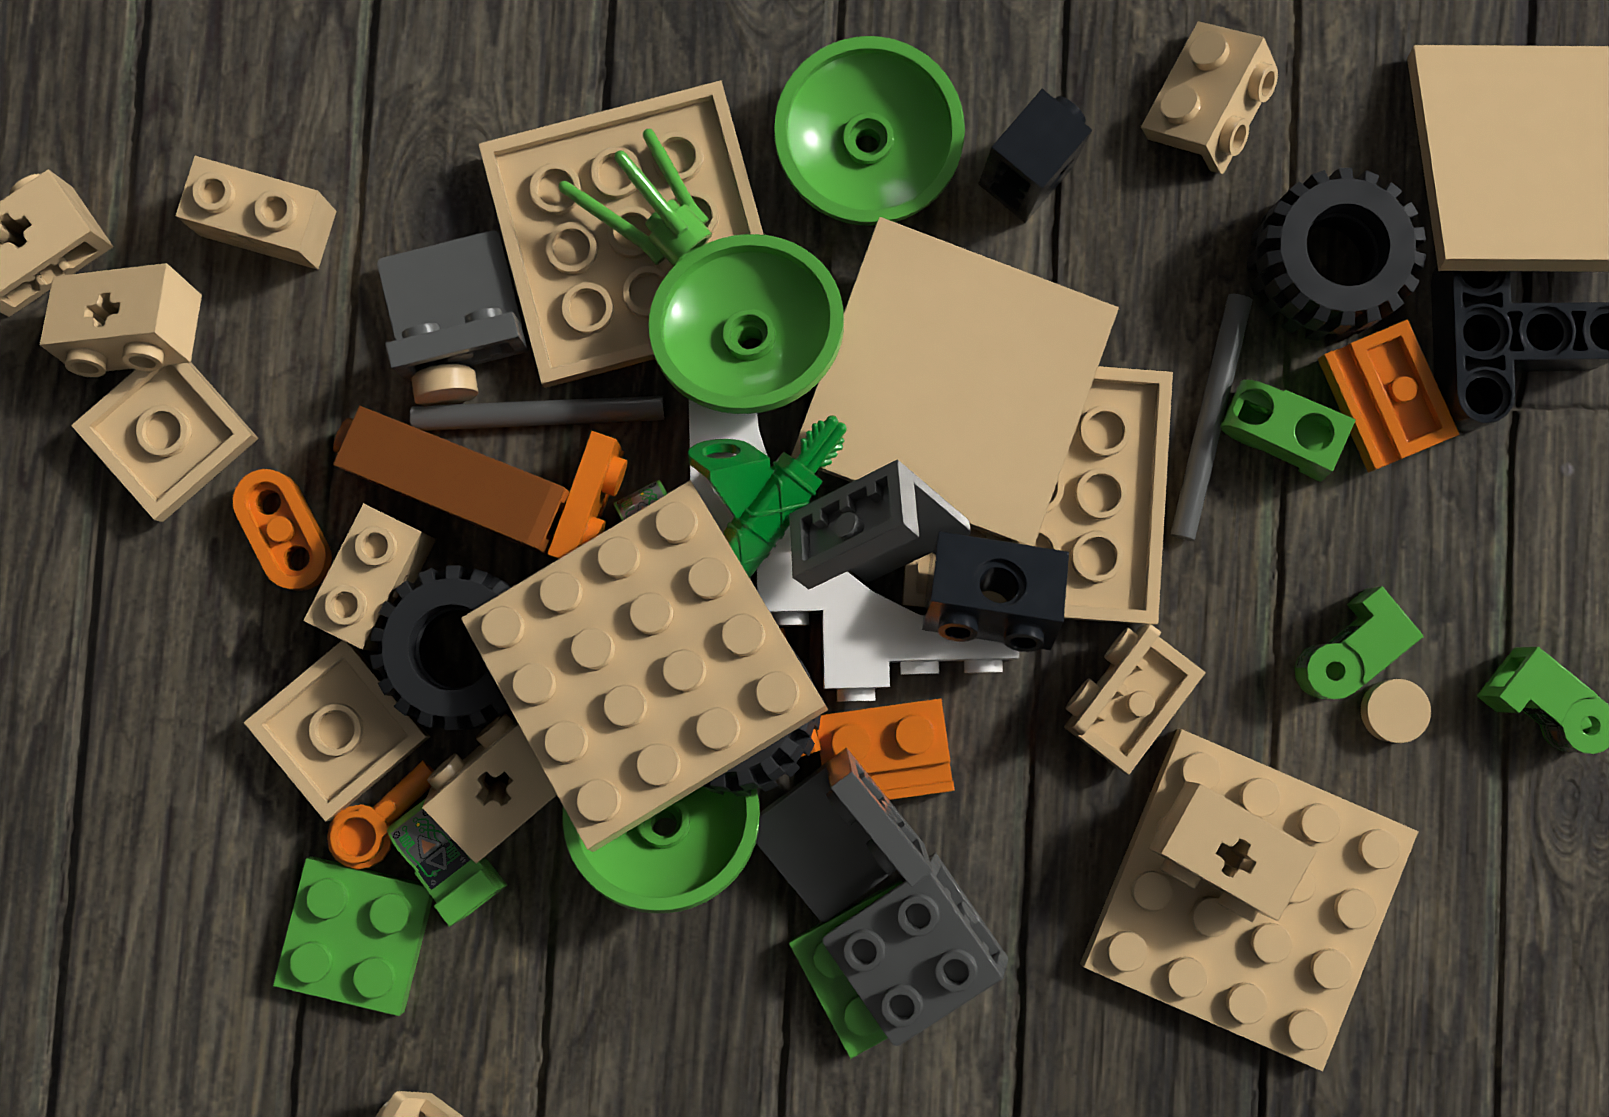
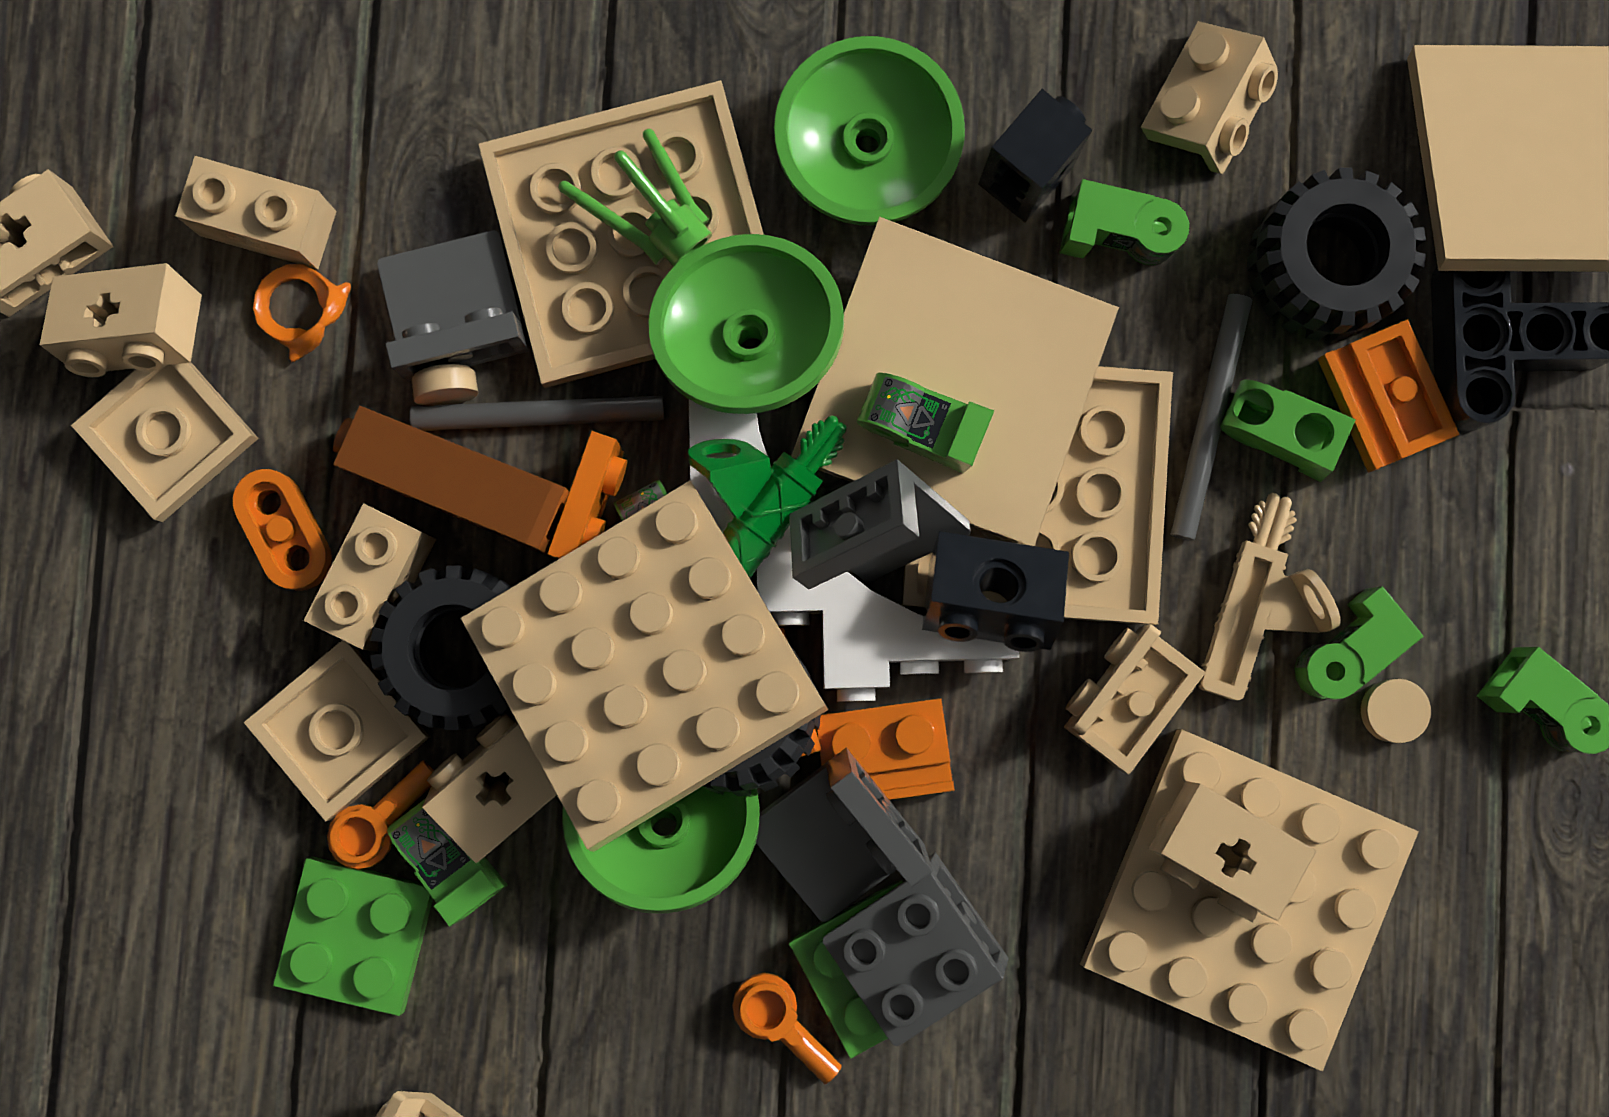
none -> orange piece [253,264,351,362]
none -> orange plate [732,973,842,1084]
none -> leg [856,372,994,473]
none -> bright green leg [1059,179,1189,265]
none -> tan piece [1198,493,1340,700]

